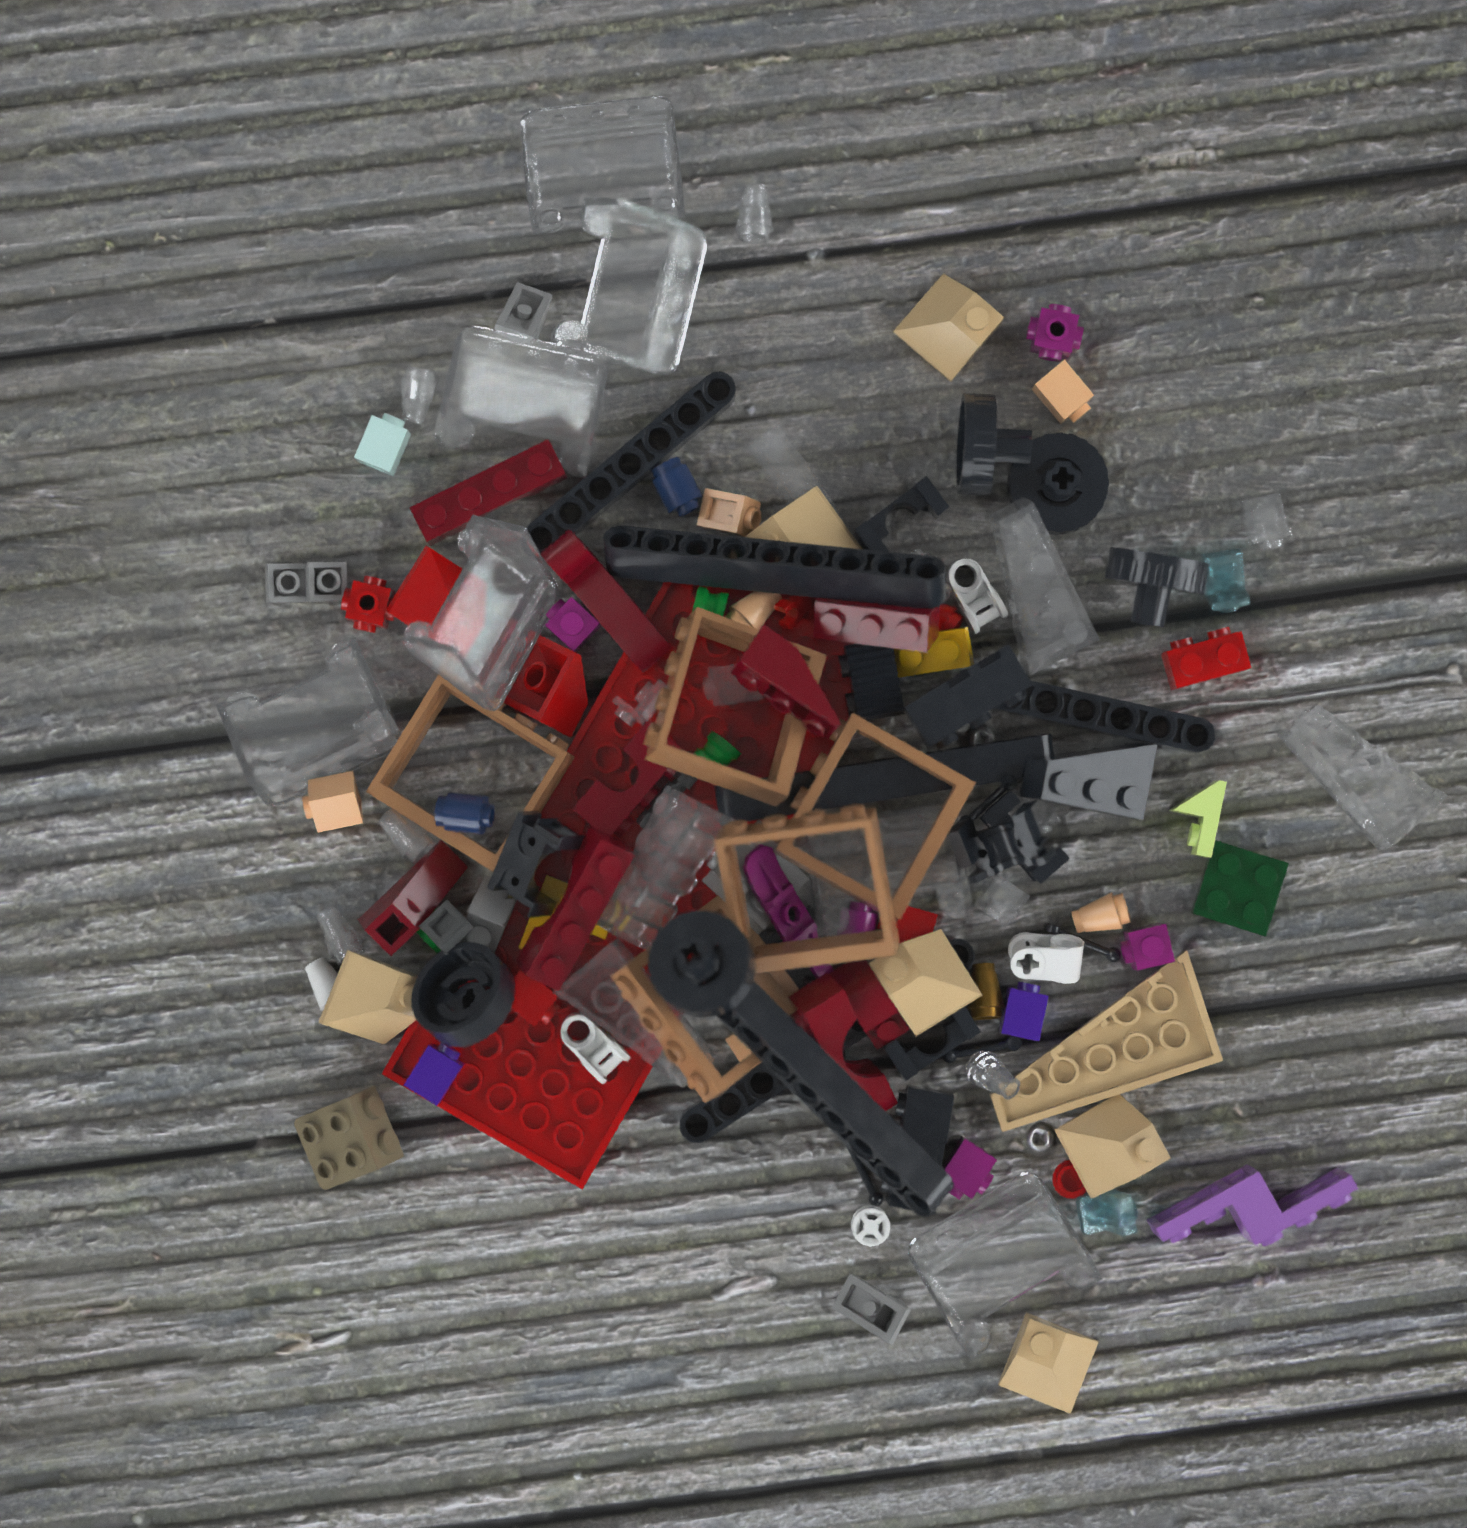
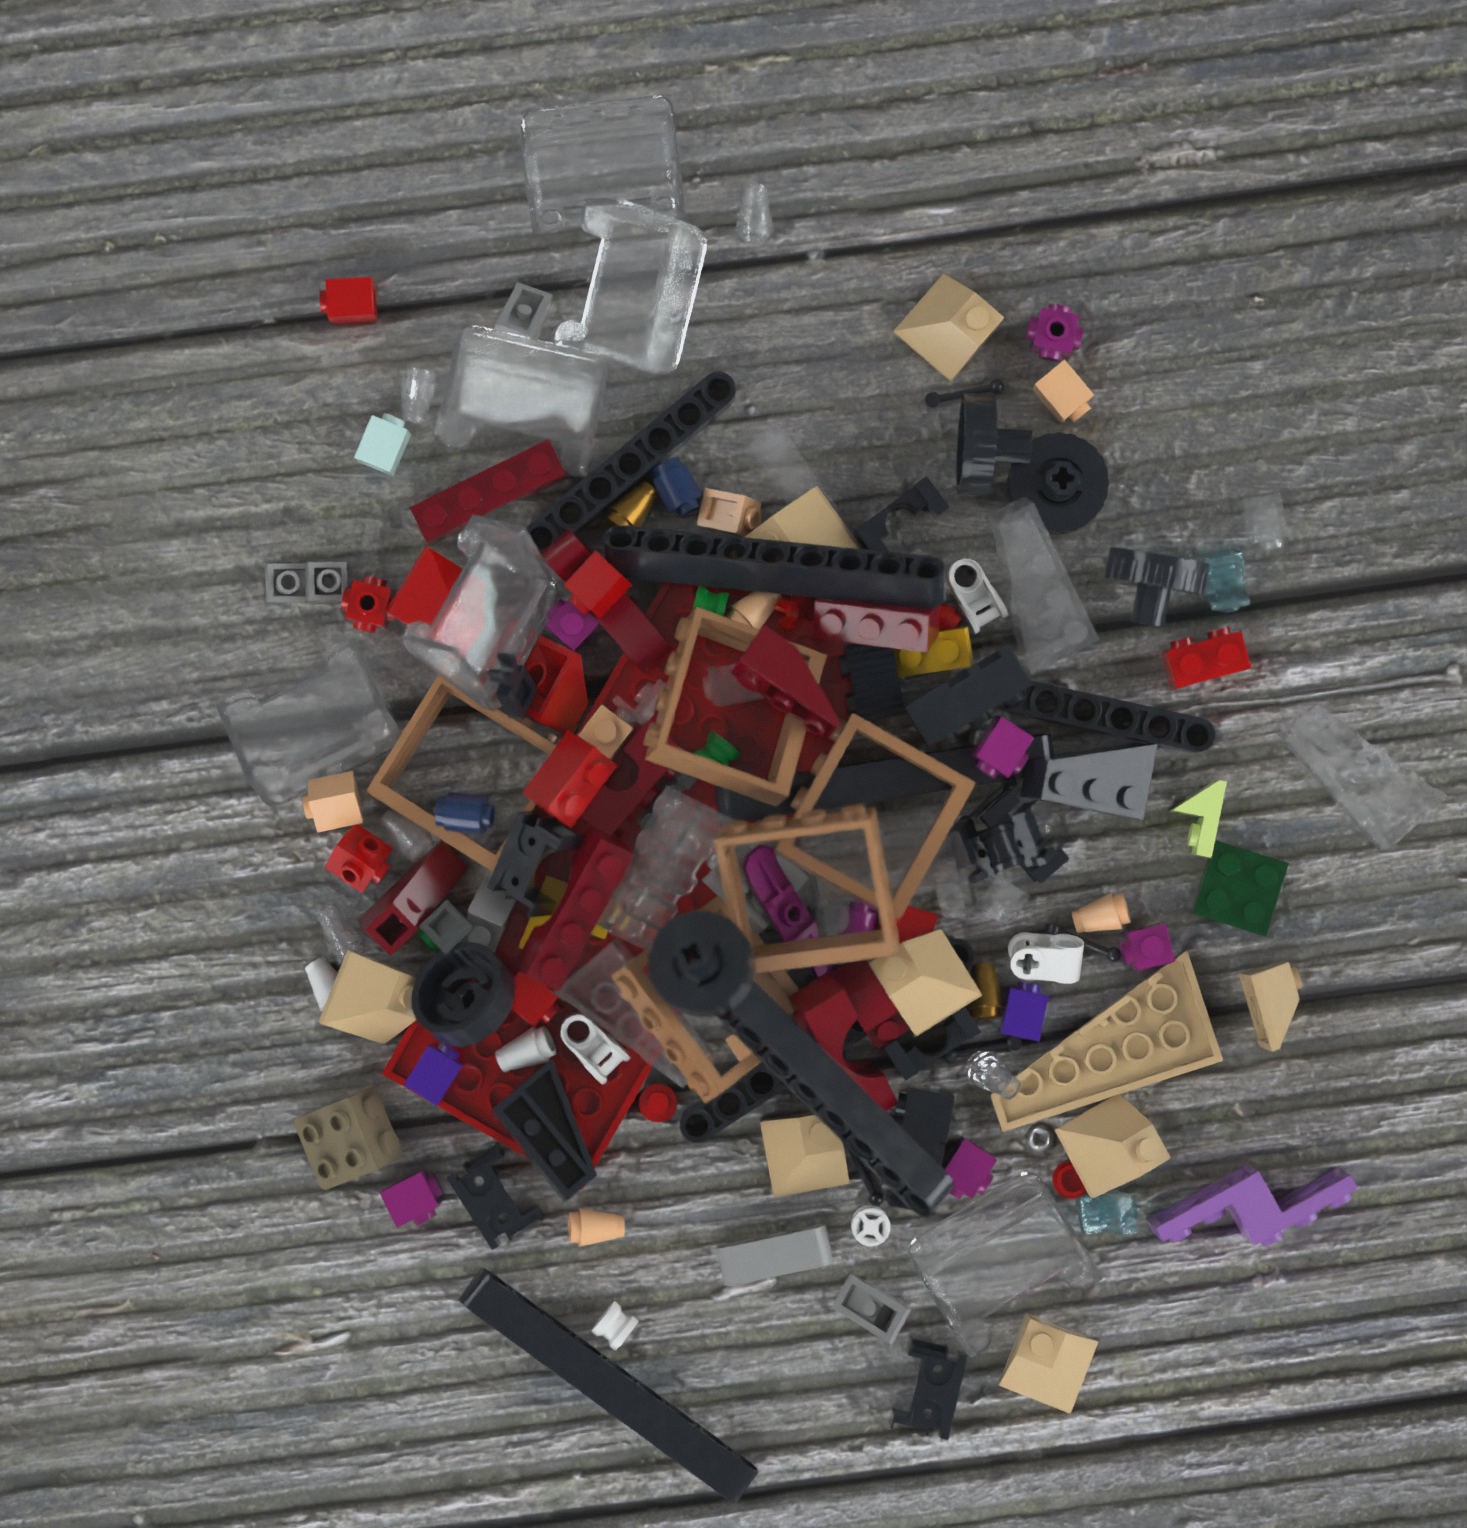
none -> red brick [319,277,378,324]
none -> red brick [324,824,394,894]
none -> magenta brick [379,1168,444,1228]
none -> black piece [447,1142,545,1250]
none -> black beam [459,1267,759,1503]
none -> black plate [488,652,538,720]
none -> black wedge [489,1059,597,1201]
none -> white cone [495,1026,556,1072]
none -> red brick [522,730,617,829]
none -> red brick [564,551,632,619]
none -> light nougat cone [568,1208,625,1247]
none -> light nougat brick [578,705,634,760]
none -> white wheel [591,1301,639,1351]
none -> pearl gold cone [604,480,659,528]
none -> red plate [639,1083,677,1122]
none -> light grey beam [716,1224,834,1286]
none -> tan slope [760,1112,850,1198]
none -> black piece [889,1335,968,1440]
none -> black hinge [925,380,1004,408]
none -> magenta brick [970,716,1034,779]
none -> tan slope [1238,961,1302,1051]

